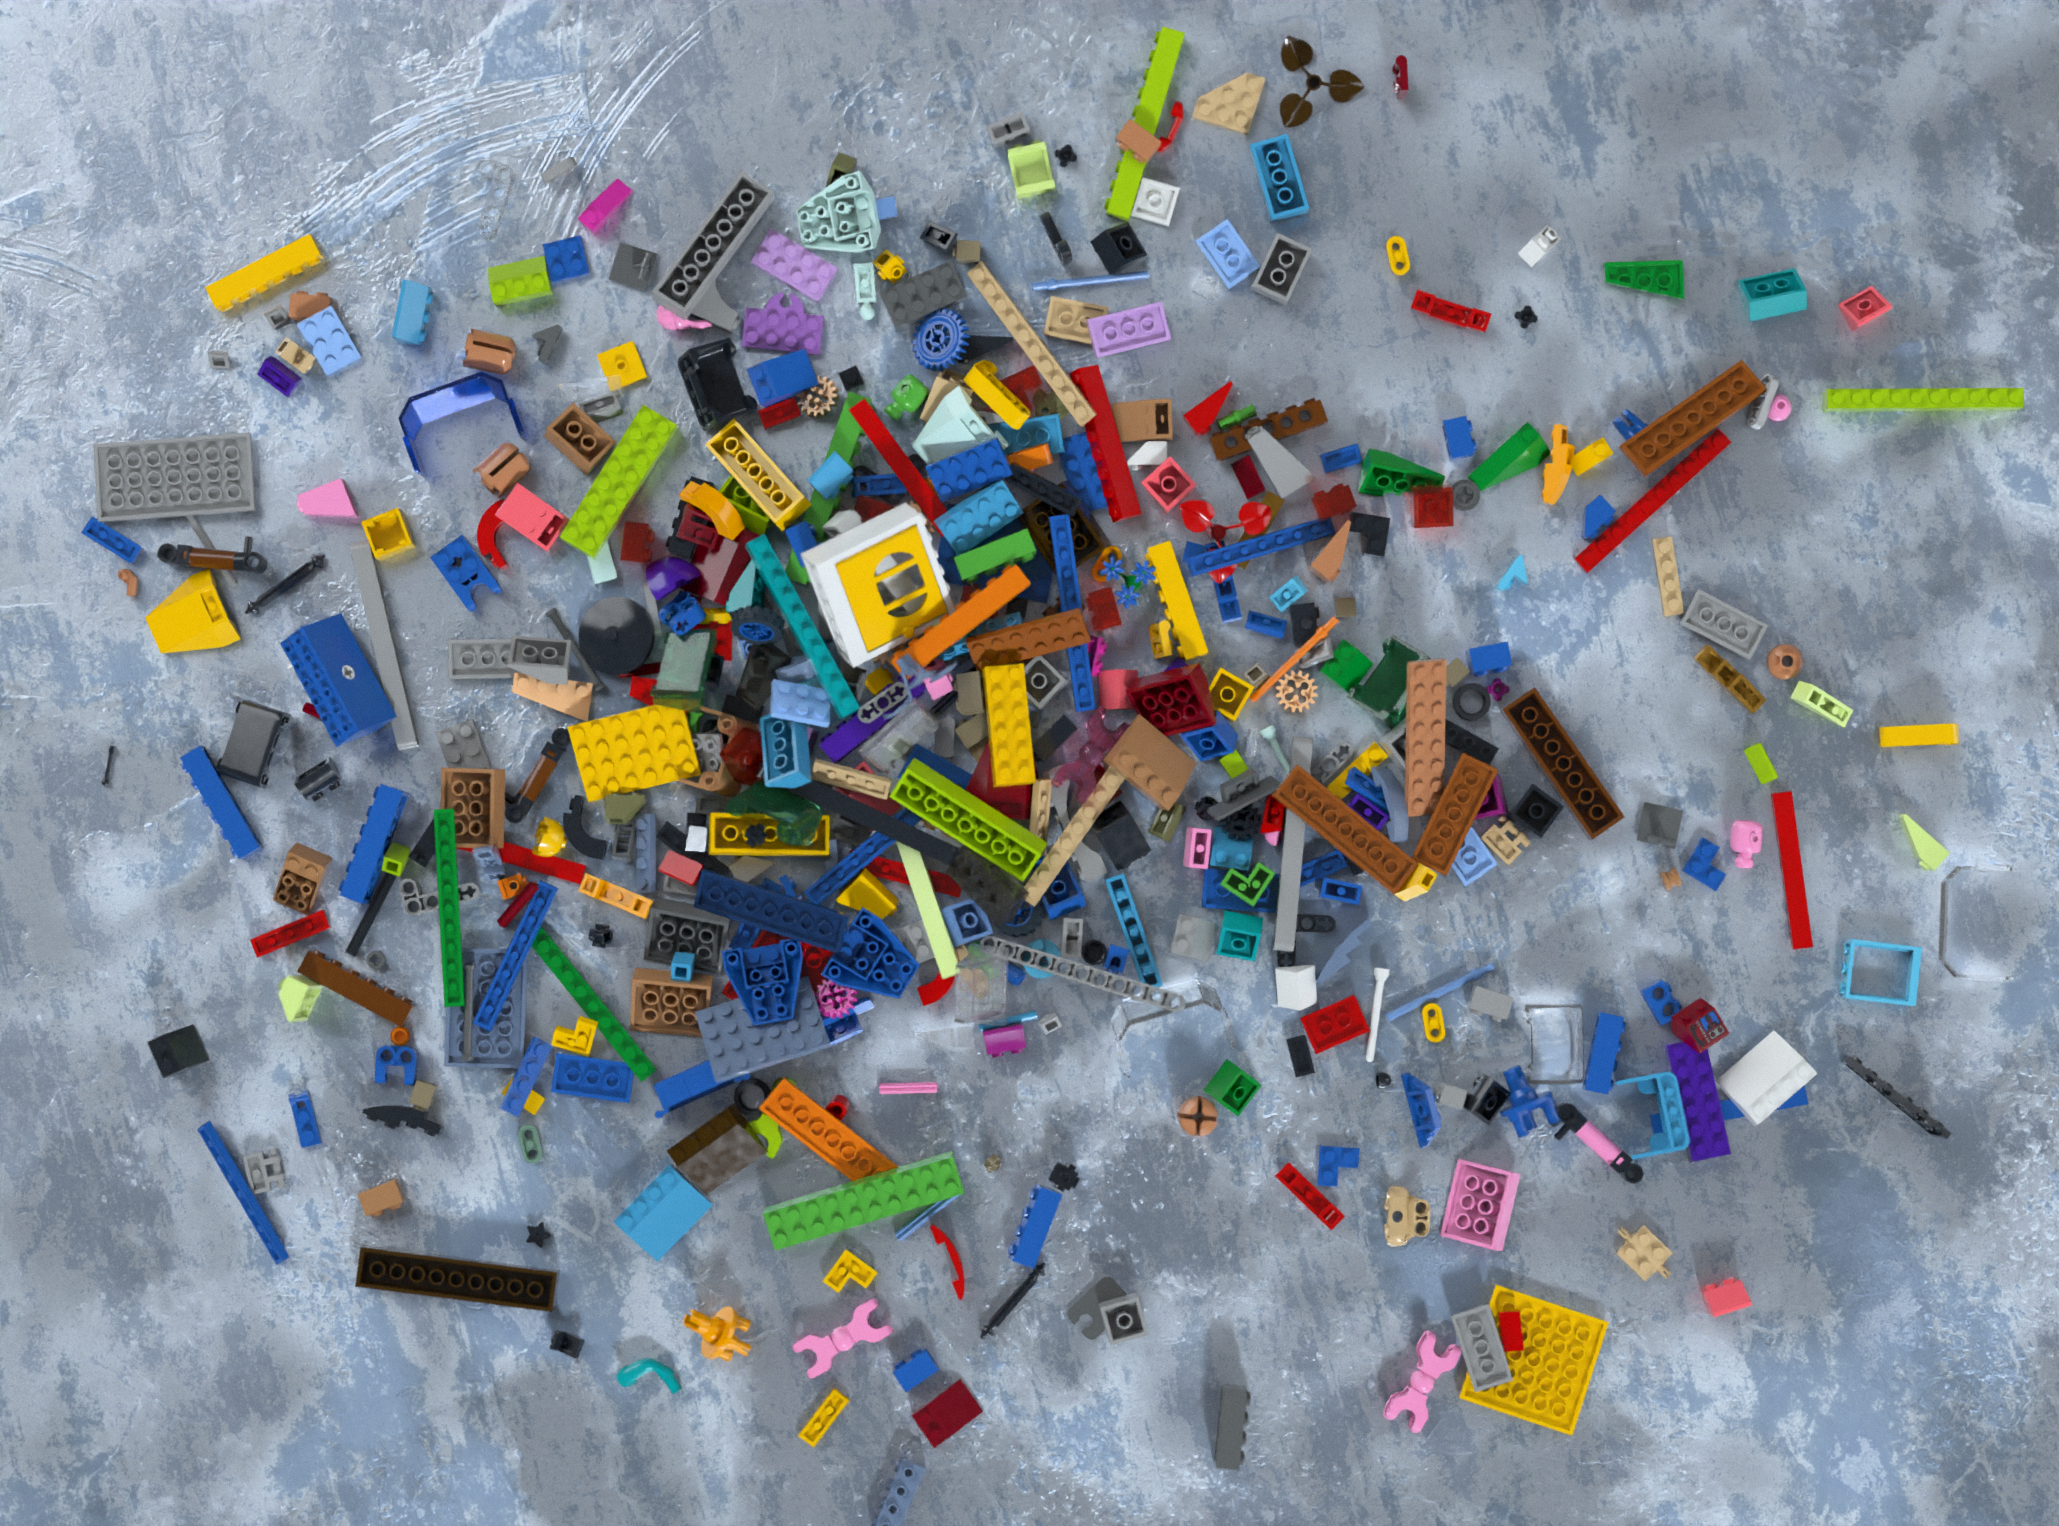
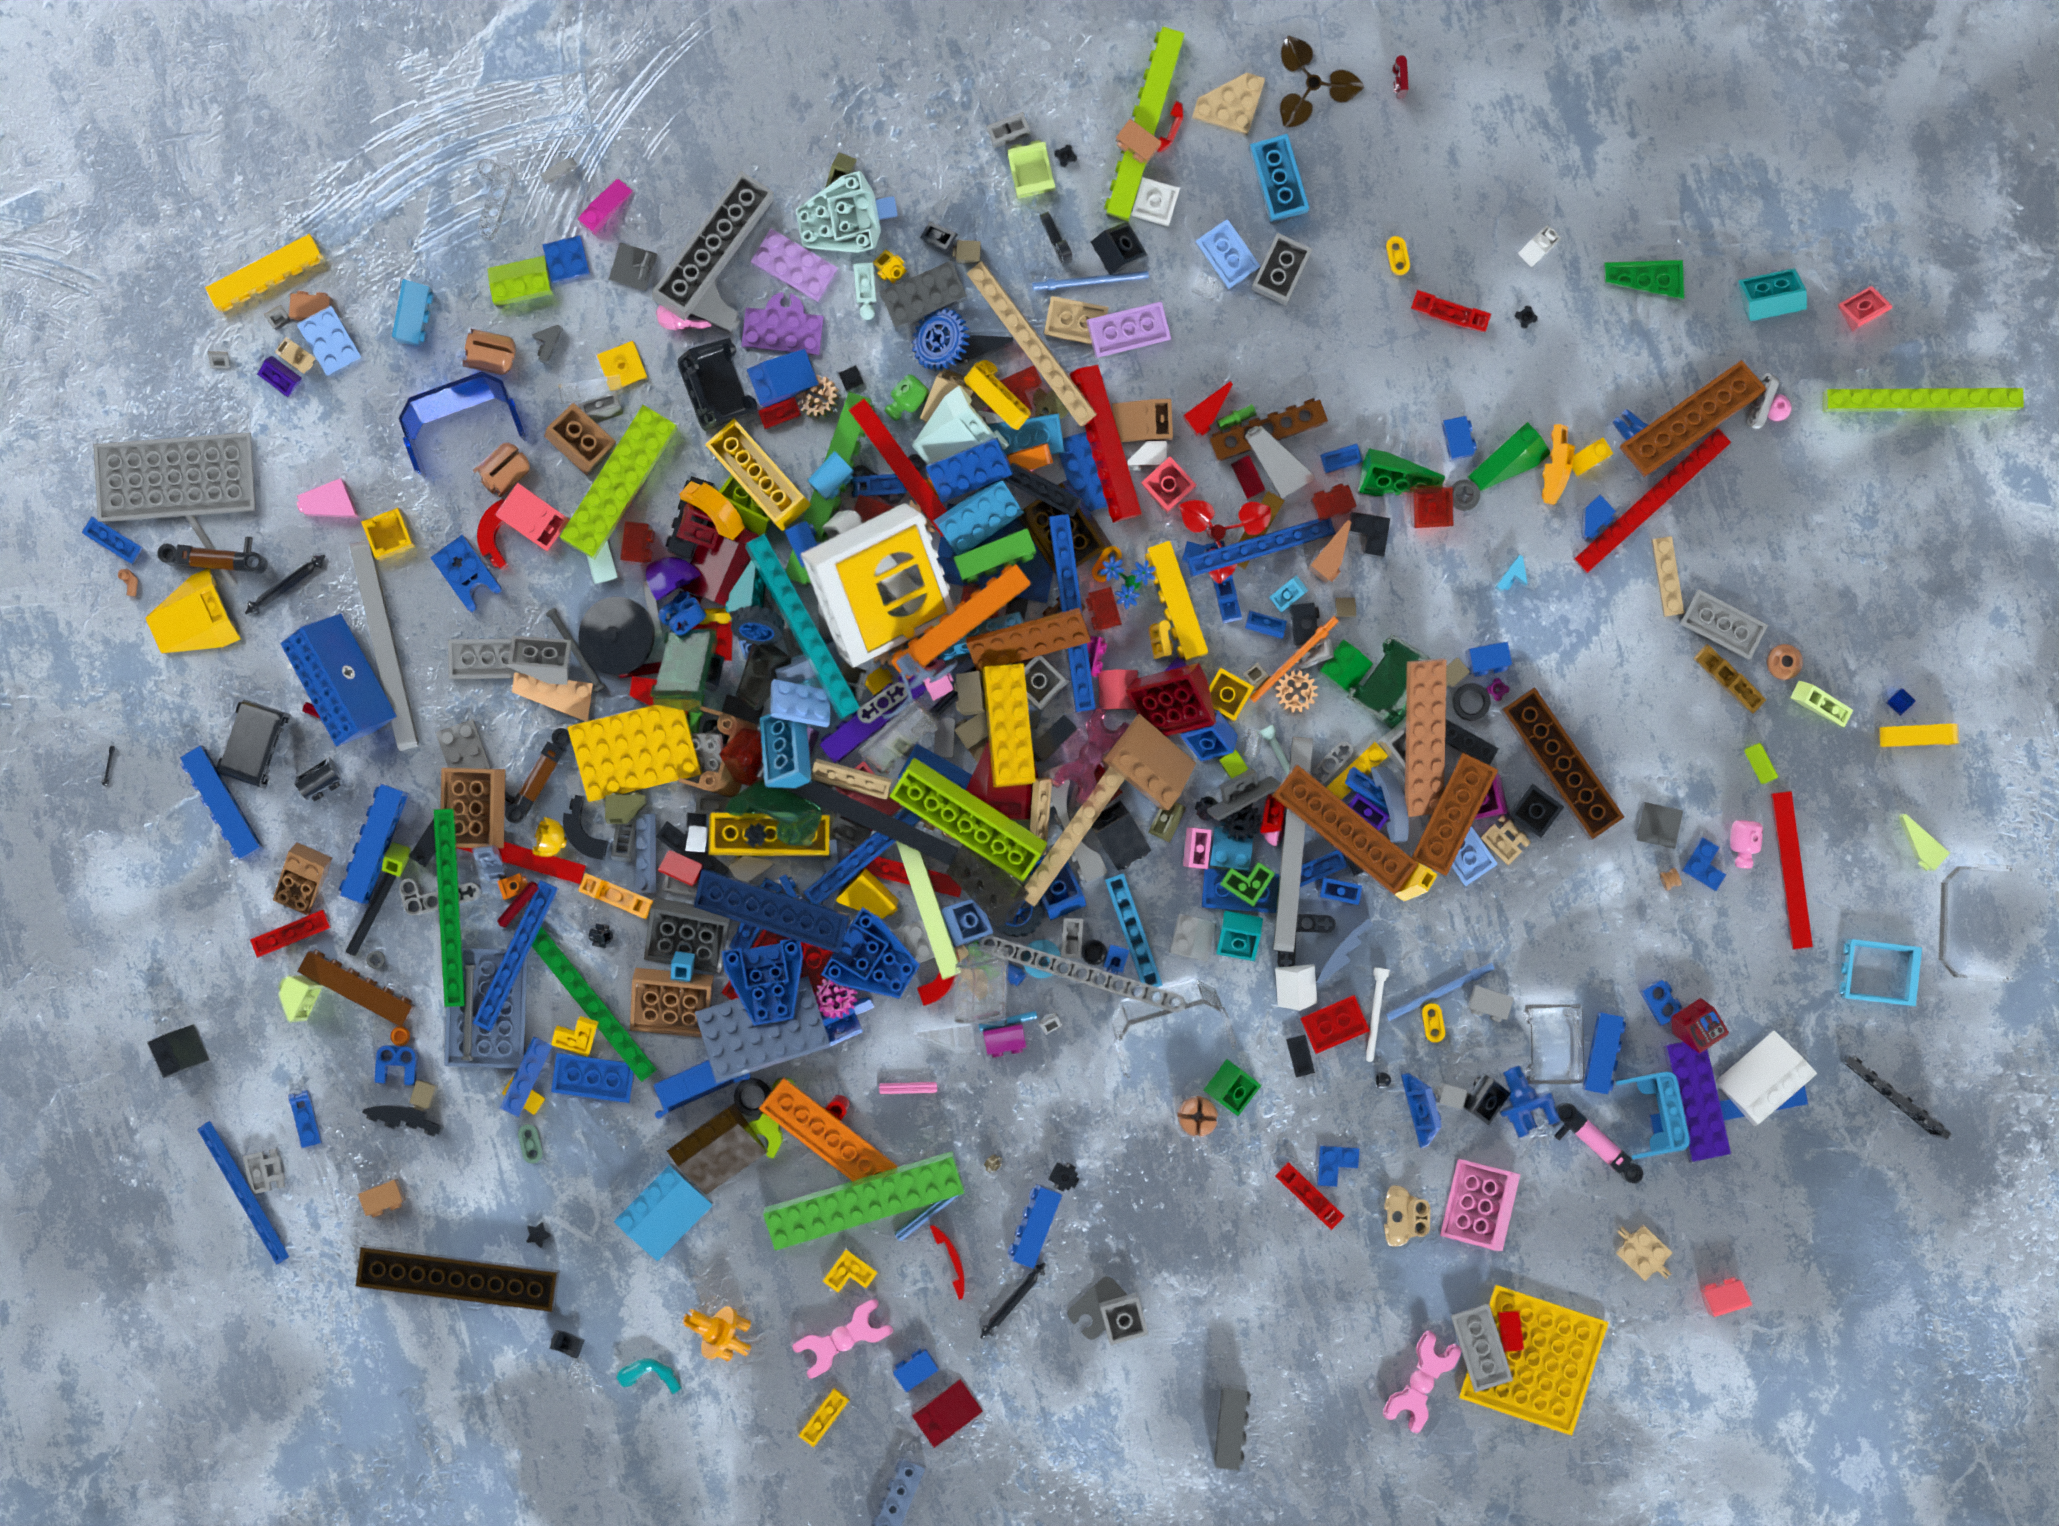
none -> clear blue slope [1886,688,1916,716]

